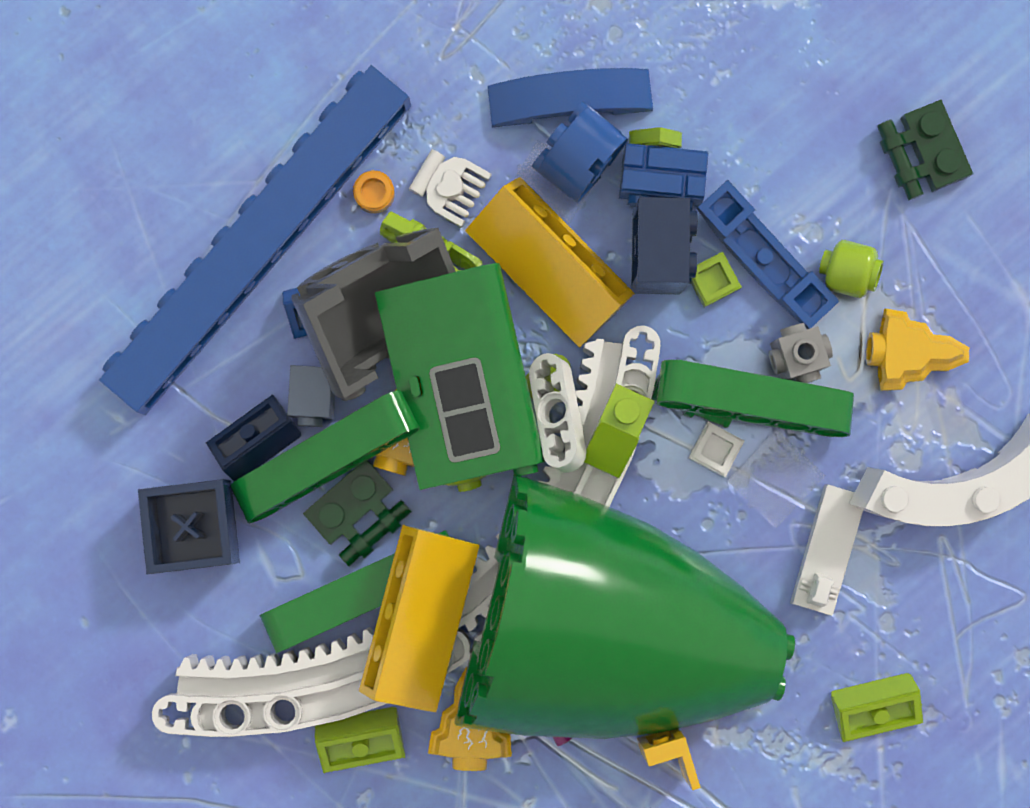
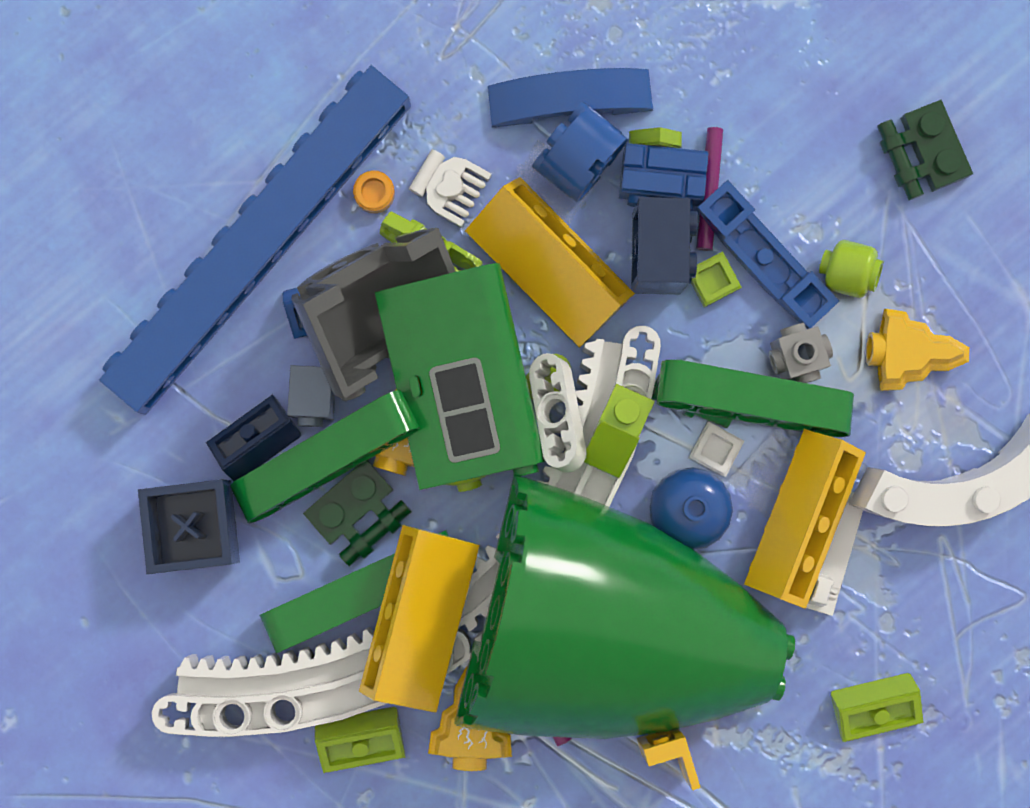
none -> blue cylinder [650,467,733,550]
none -> magenta bar [696,127,723,251]
none -> yellow brick [744,429,866,609]

